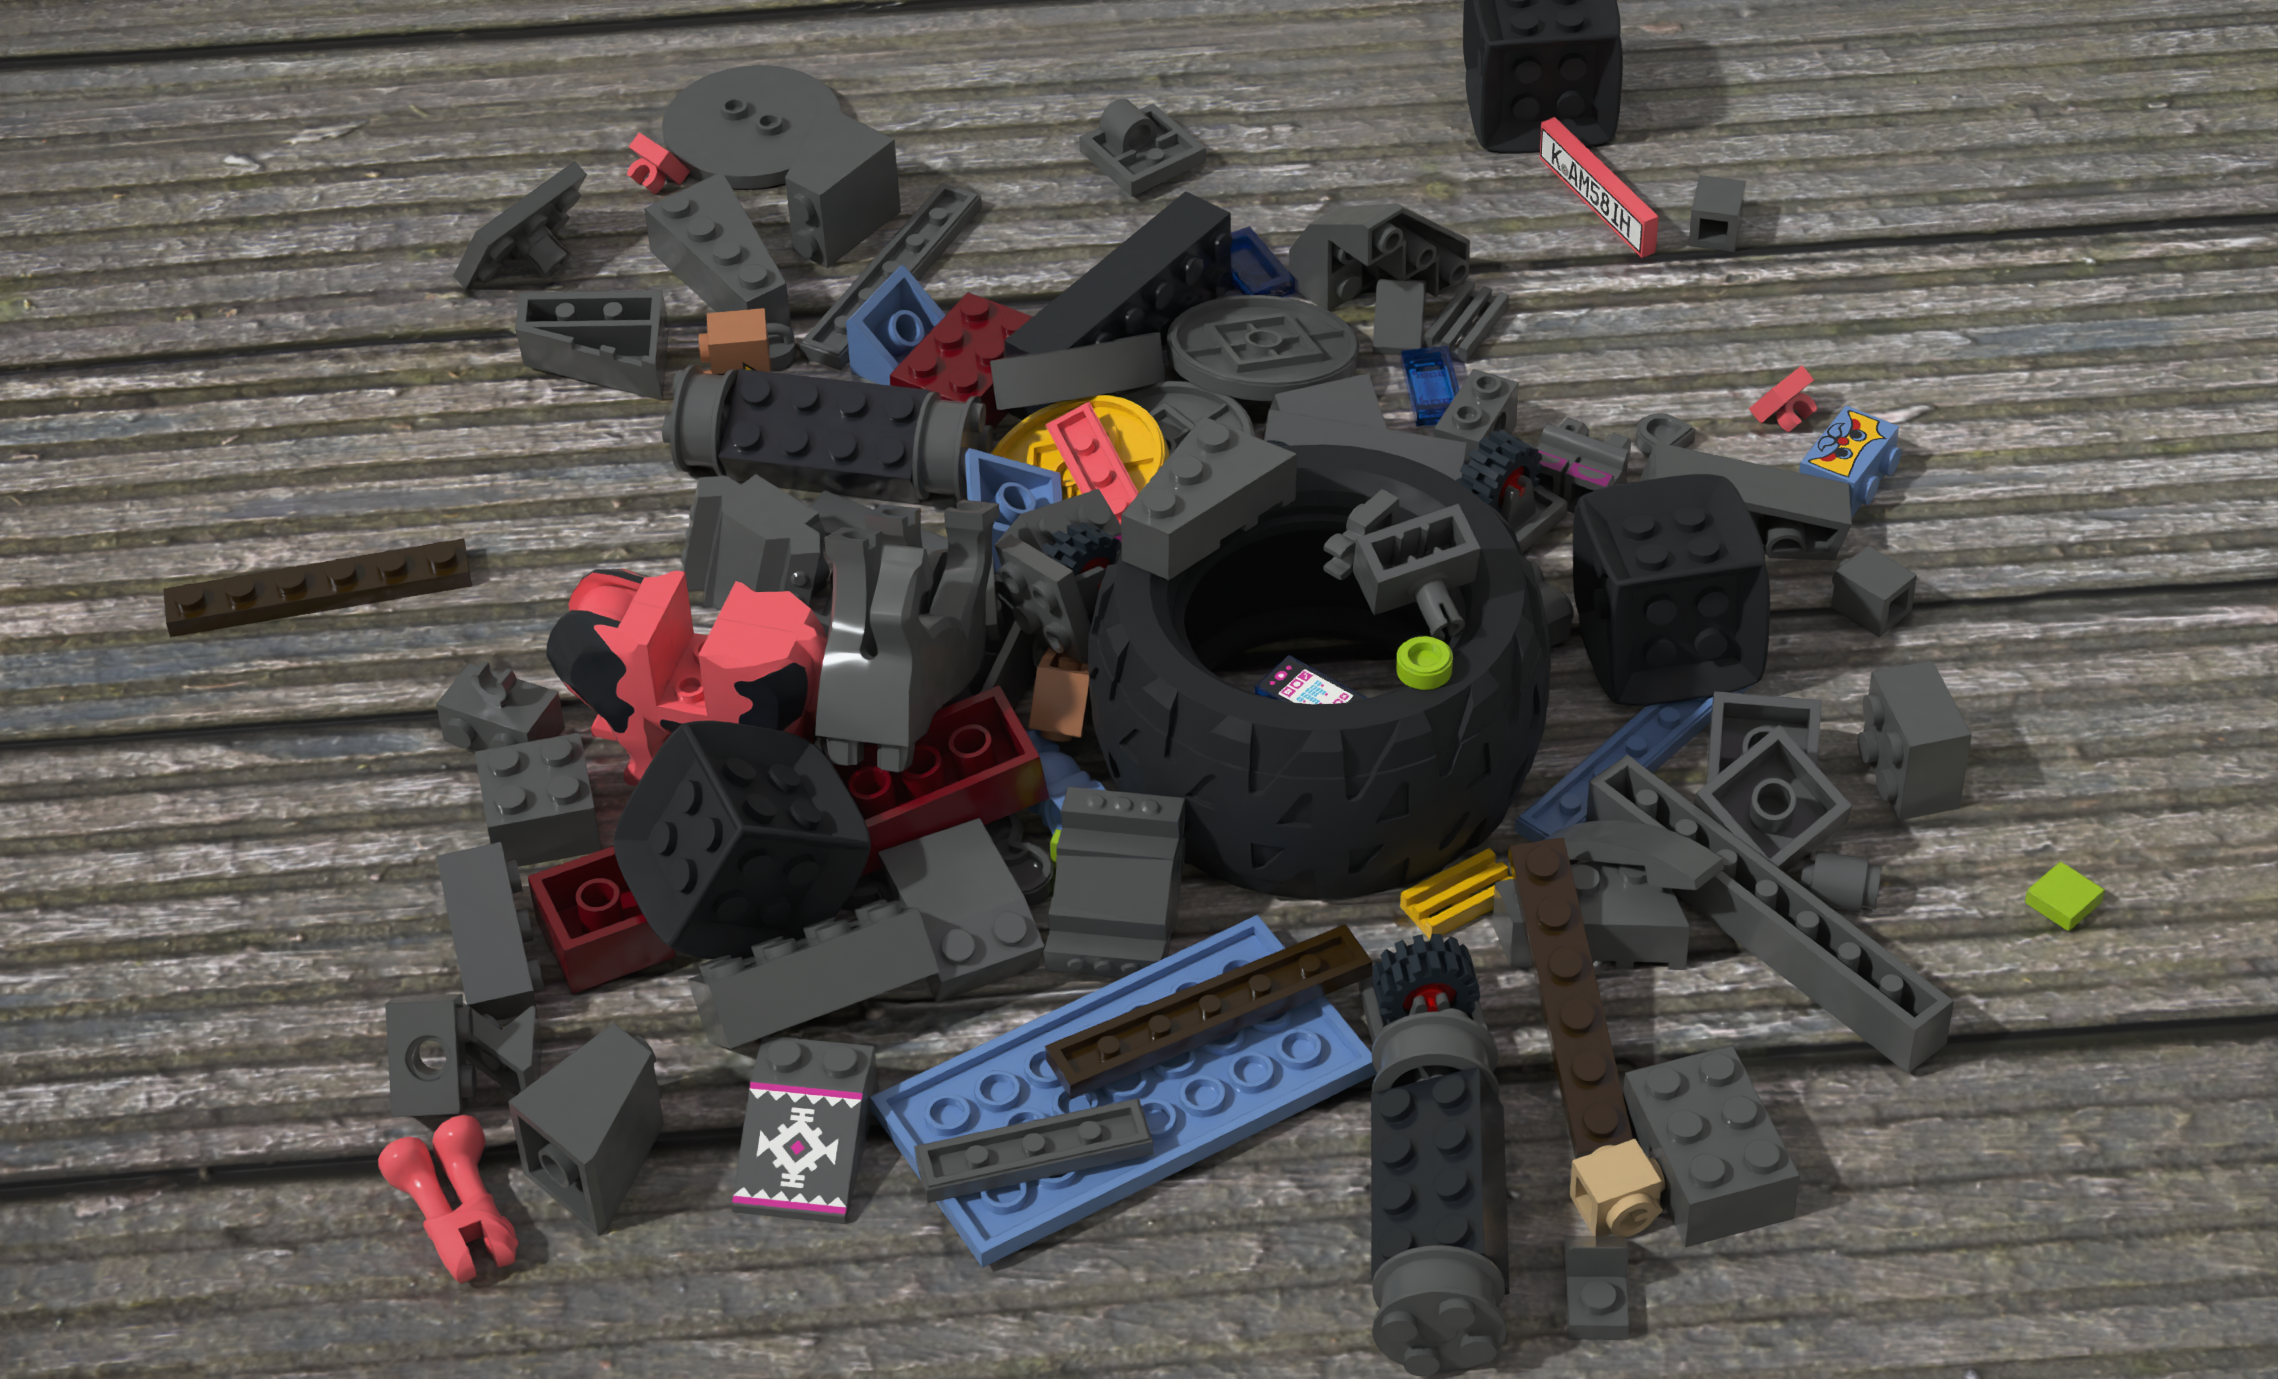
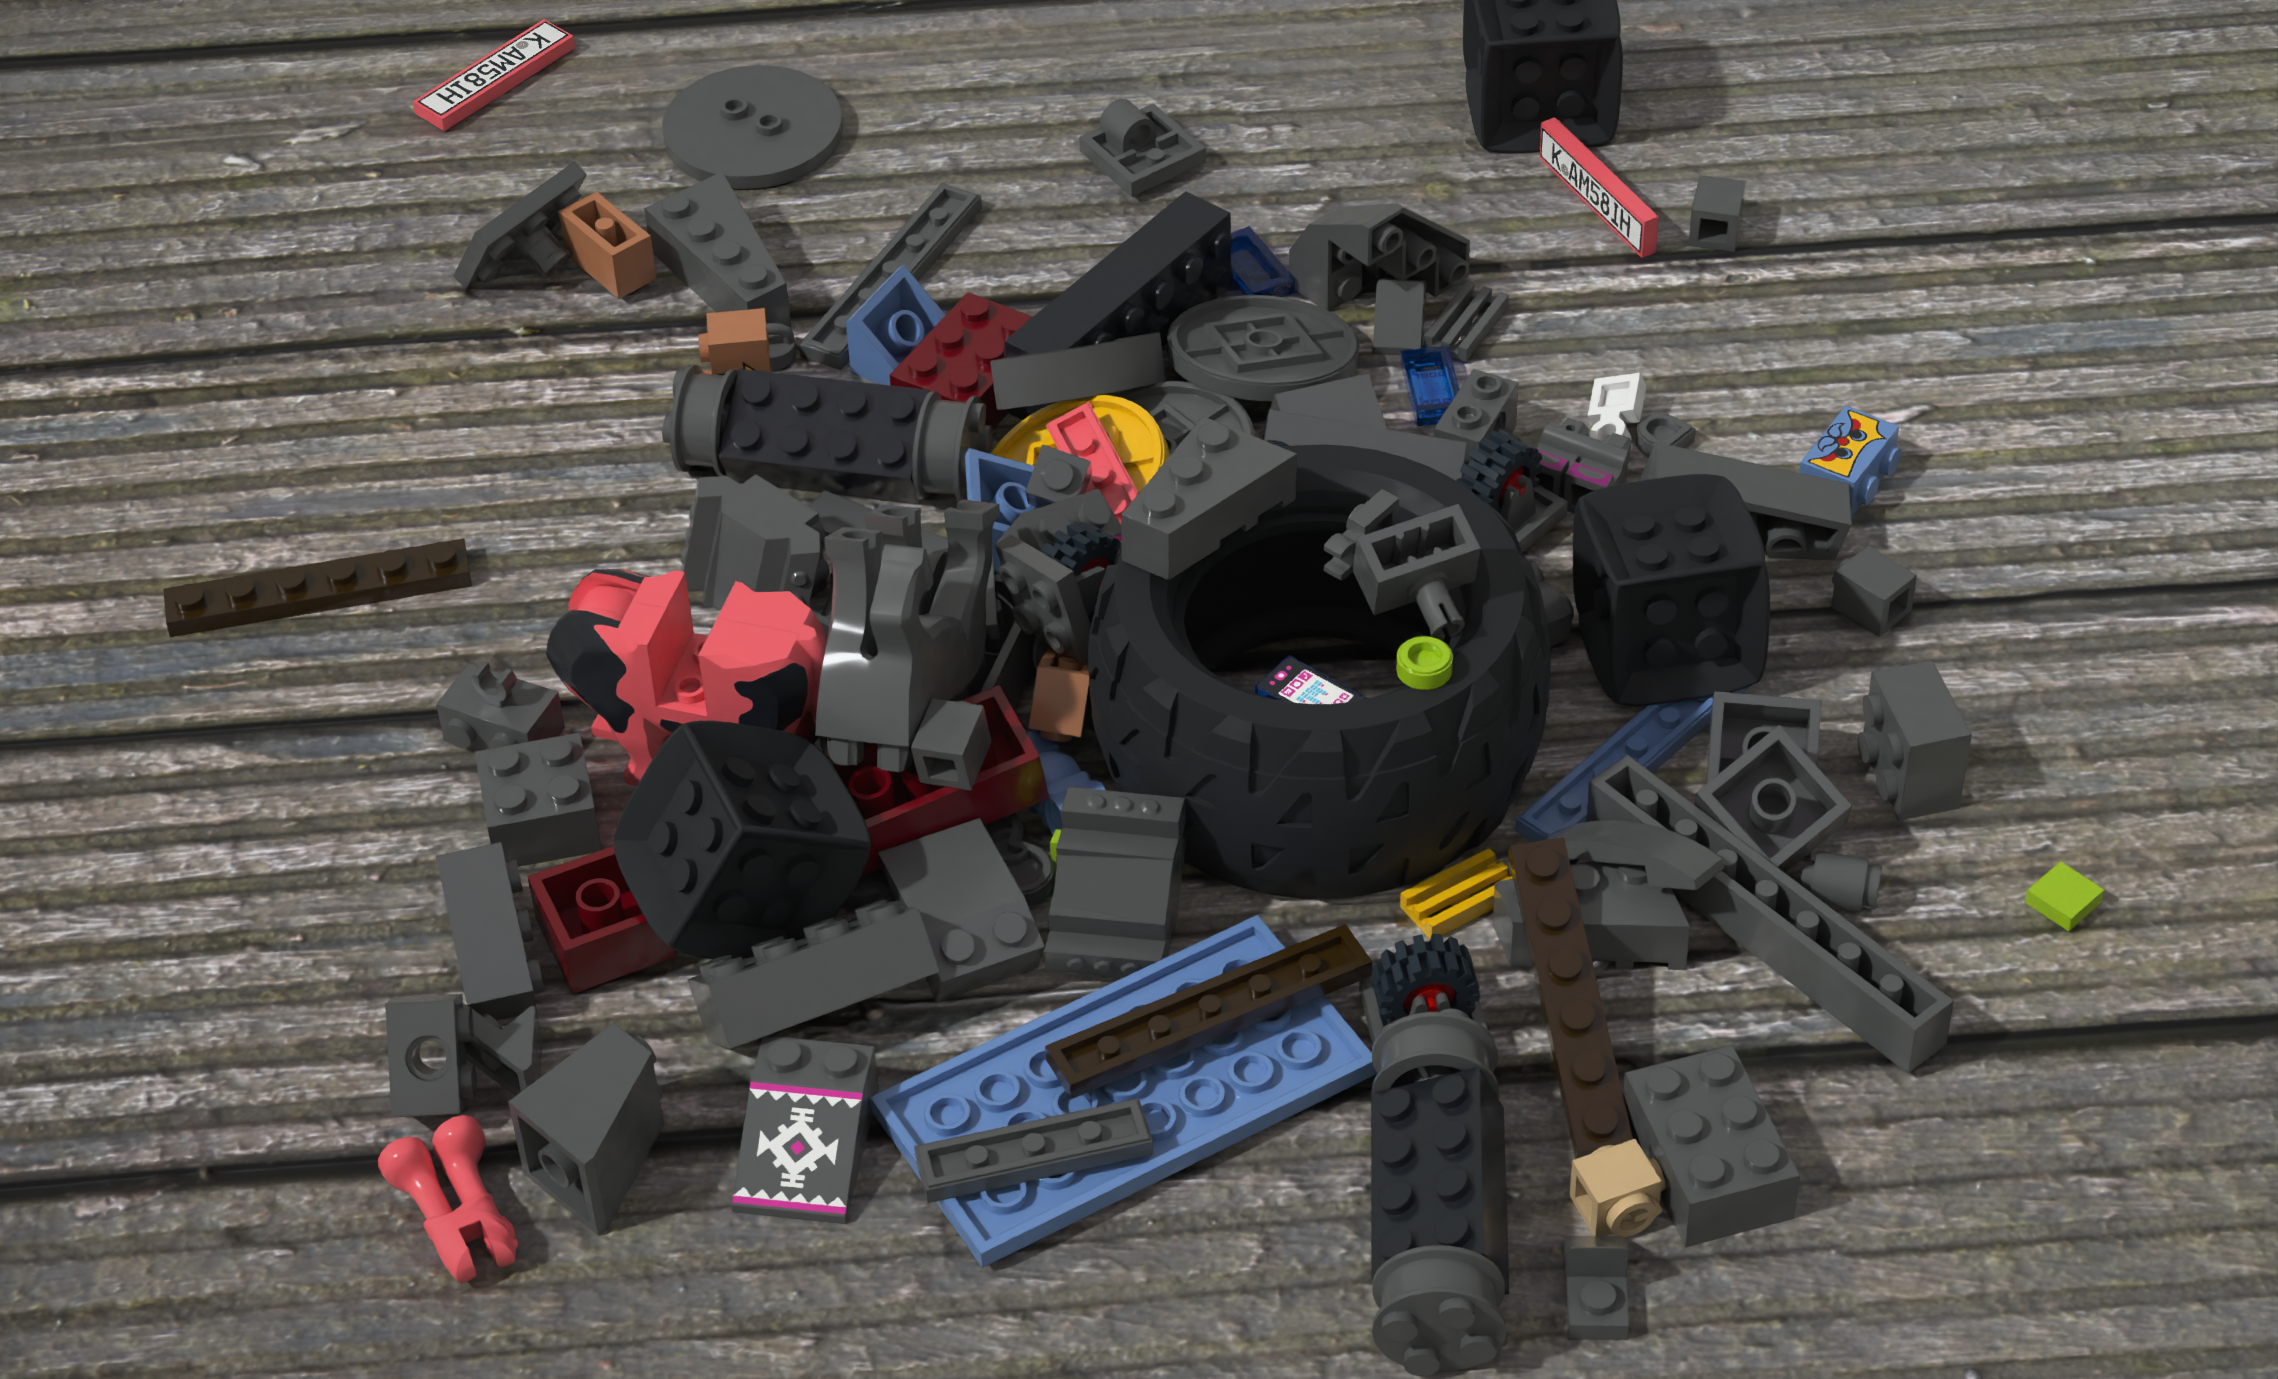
dark grey wedge [515,290,669,401] -> none
coral tile [627,132,691,195] -> none
dark grey slope [785,105,901,268] -> none
coral tile [1749,365,1817,432] -> none
none -> tile [413,19,575,131]
none -> nougat brick [558,191,657,299]
none -> dark grey brick [911,698,992,791]
none -> dark grey brick [1025,444,1092,508]
none -> white plate [1588,373,1647,441]

